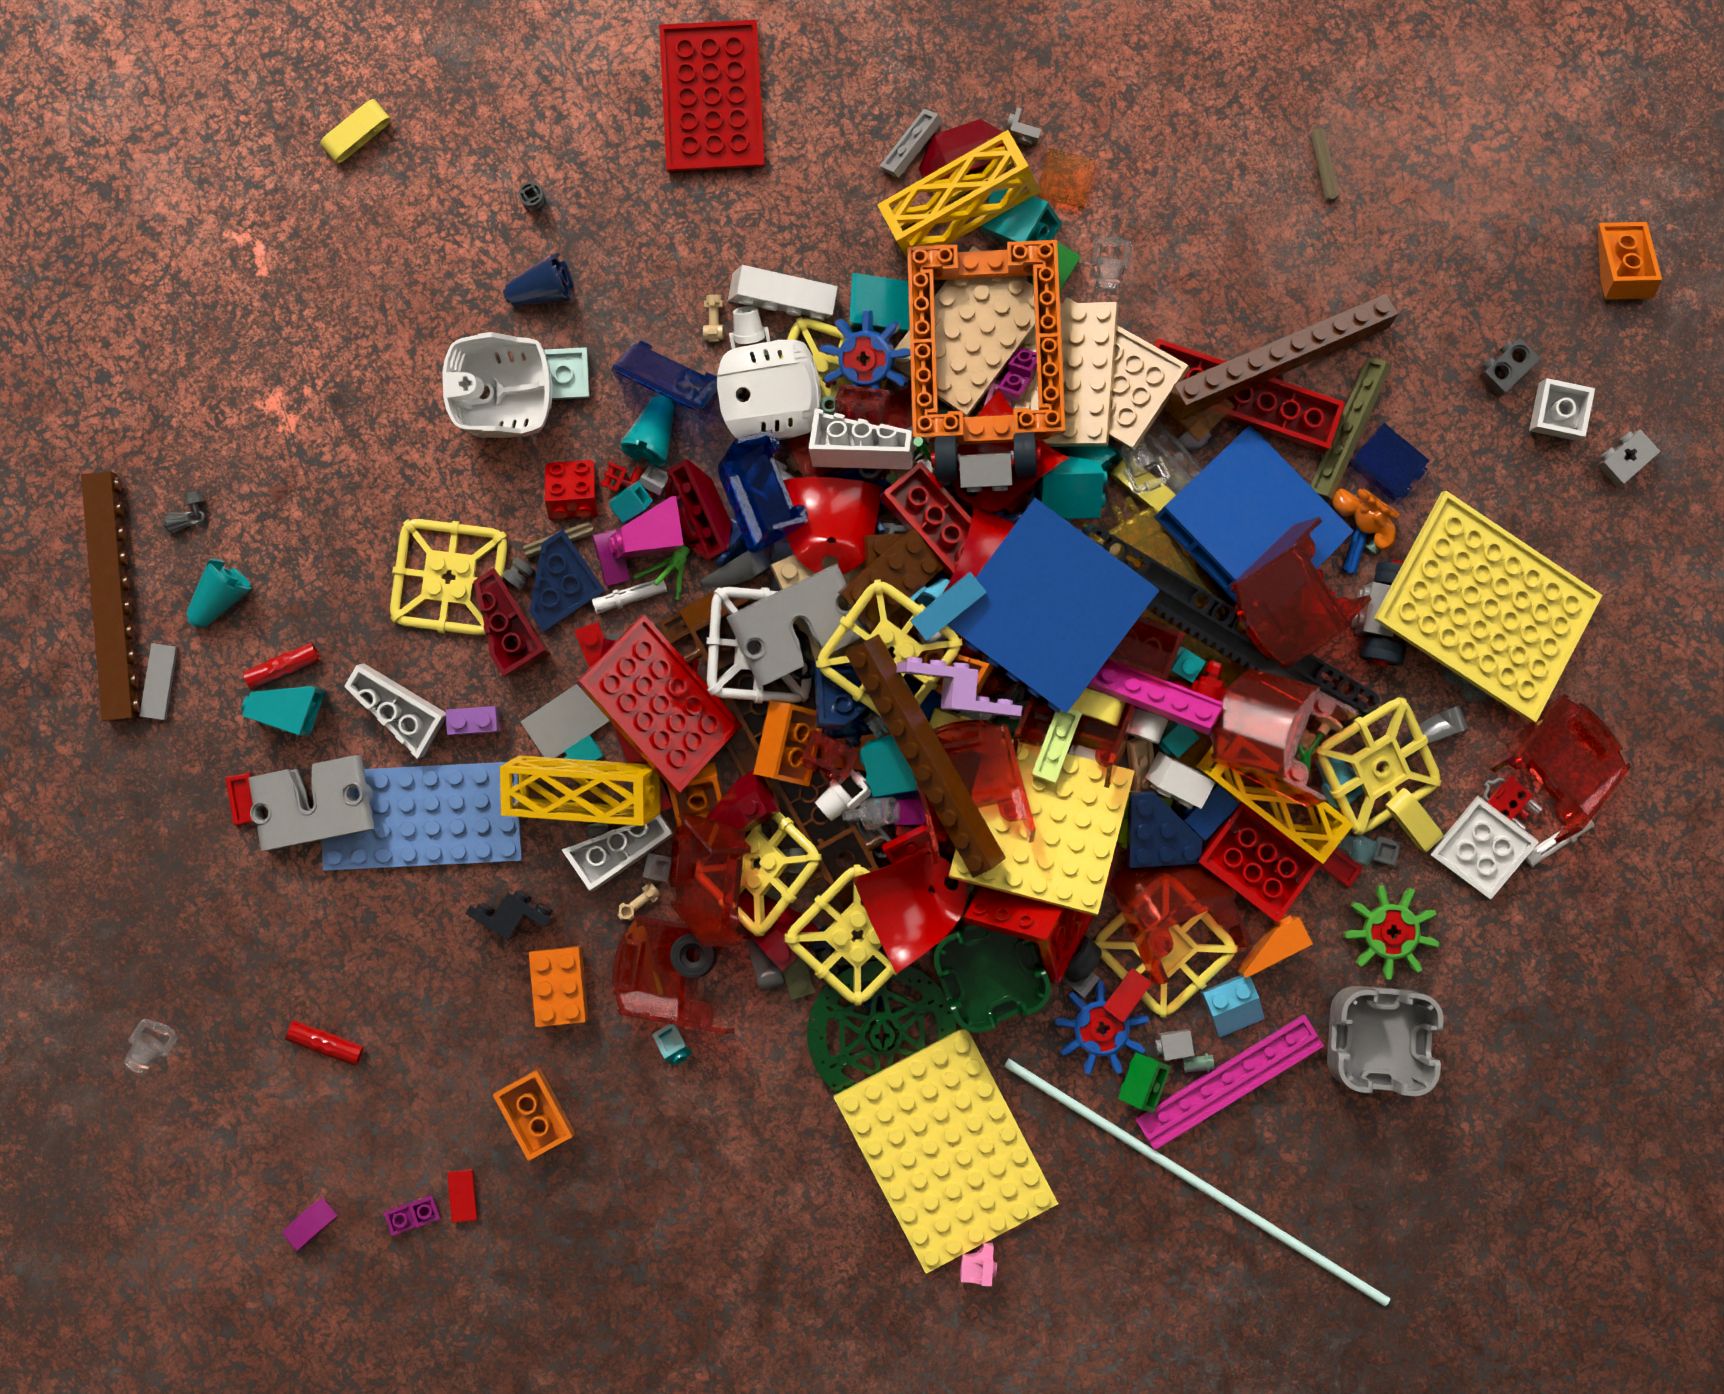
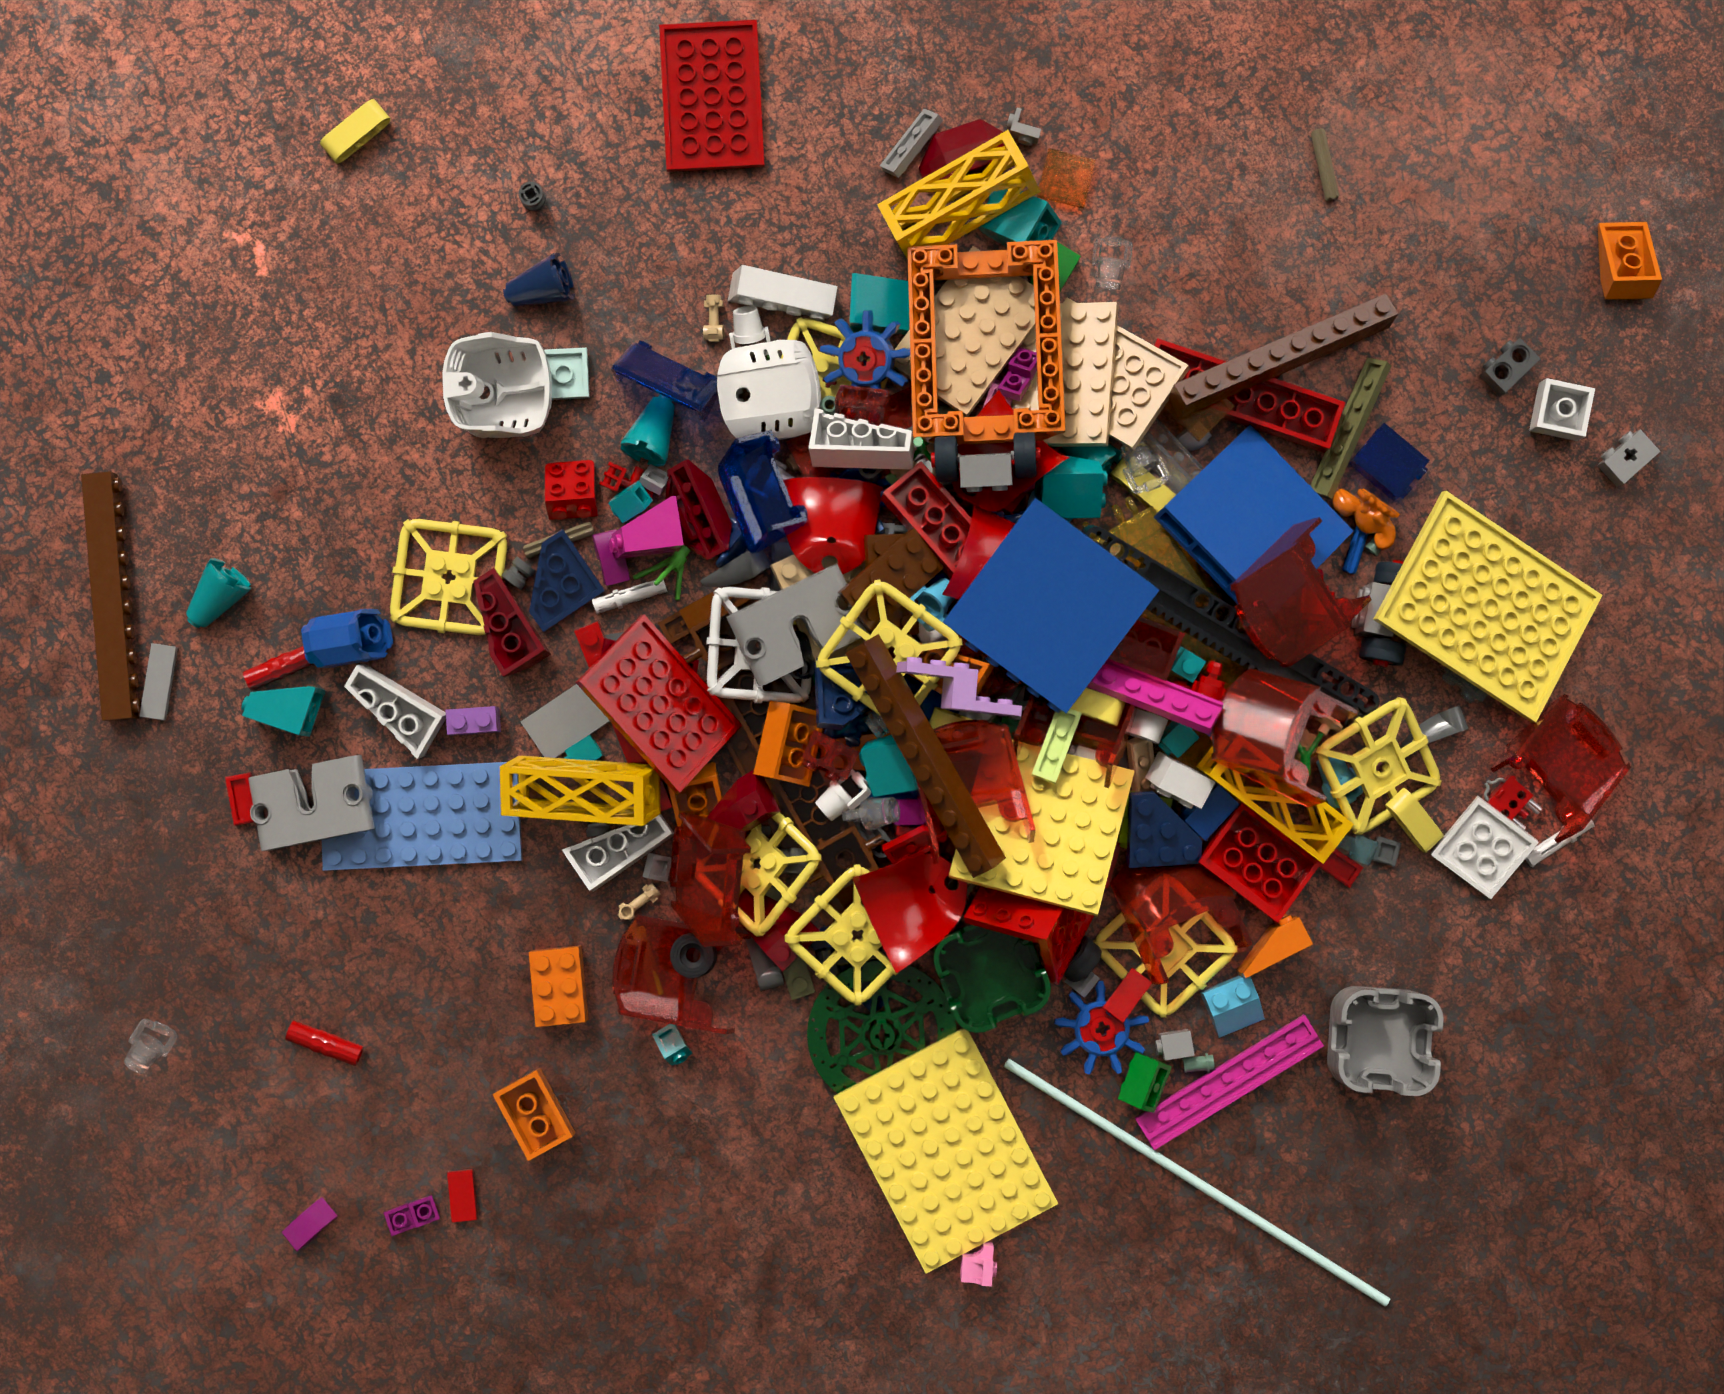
dark grey piece [163,491,205,533] -> none
black bracket [465,890,556,940] -> none
dark azure tile [910,572,987,641] -> none
bright green gear [1343,885,1439,979] -> none
none -> blue brick [301,609,393,668]

